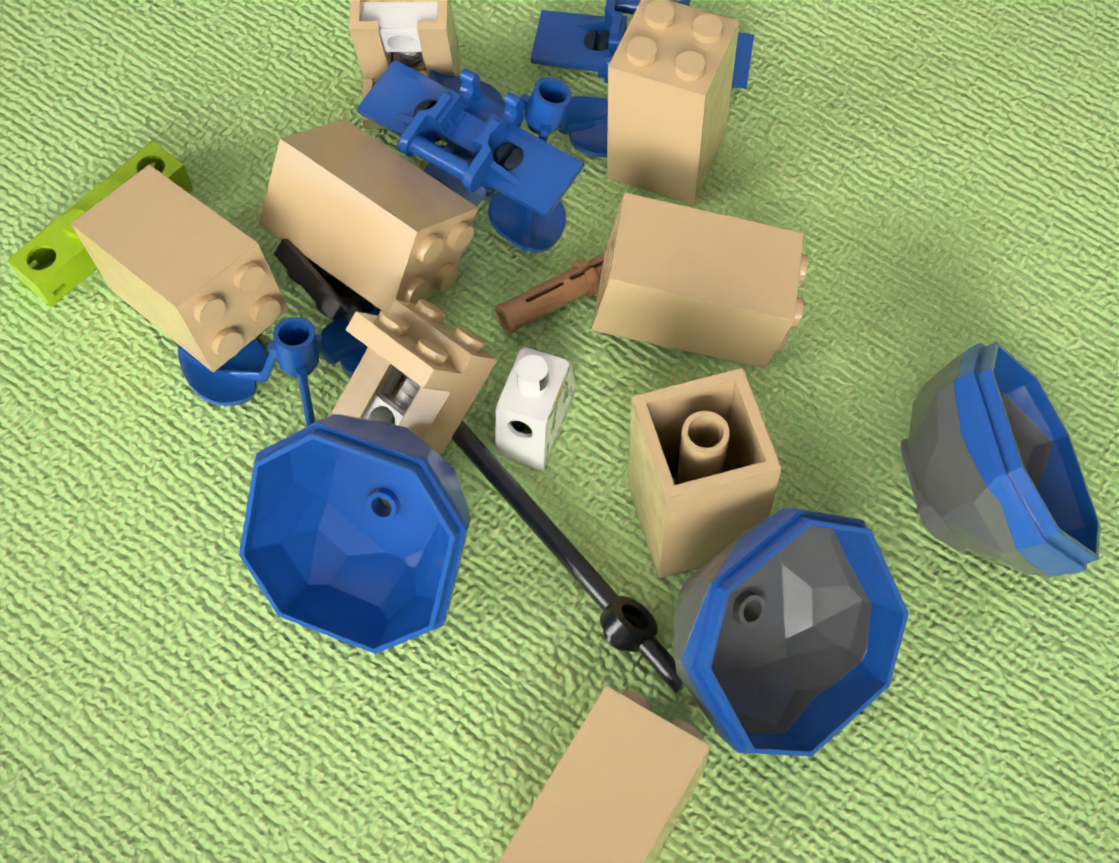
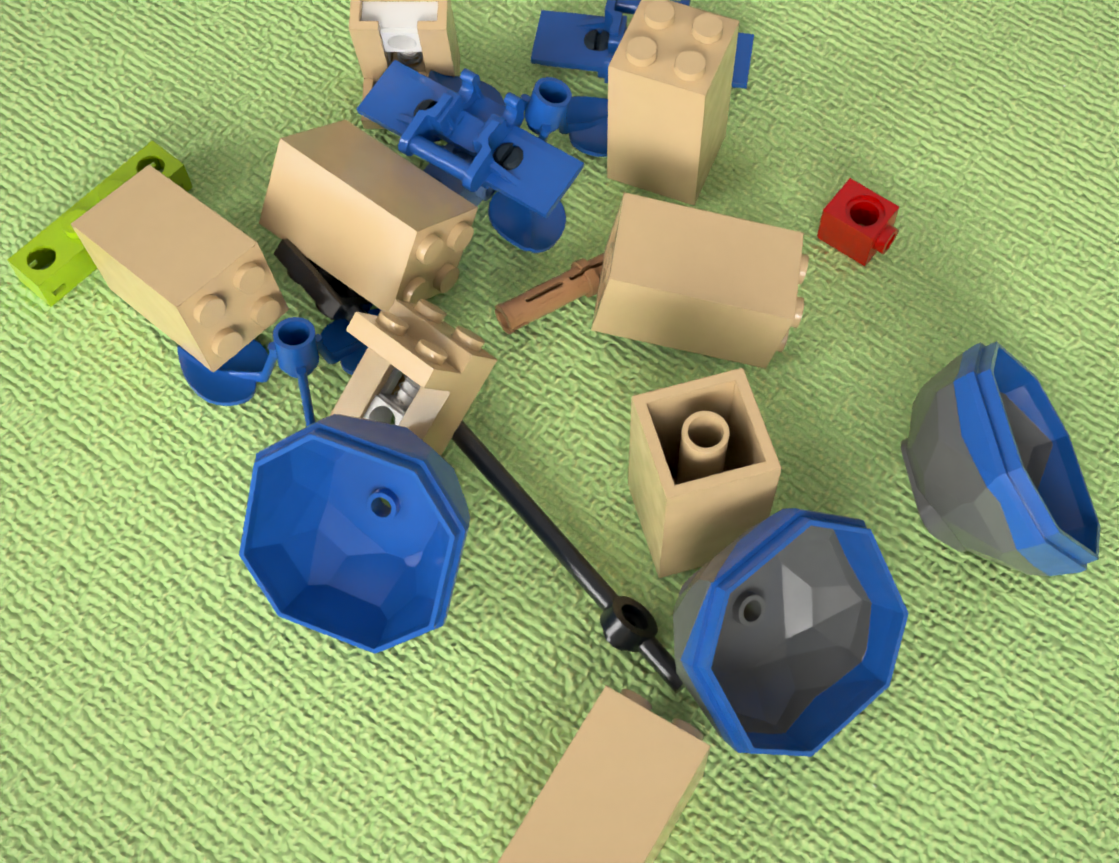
white torso [495,347,576,471] -> none
none -> red brick [817,178,899,266]

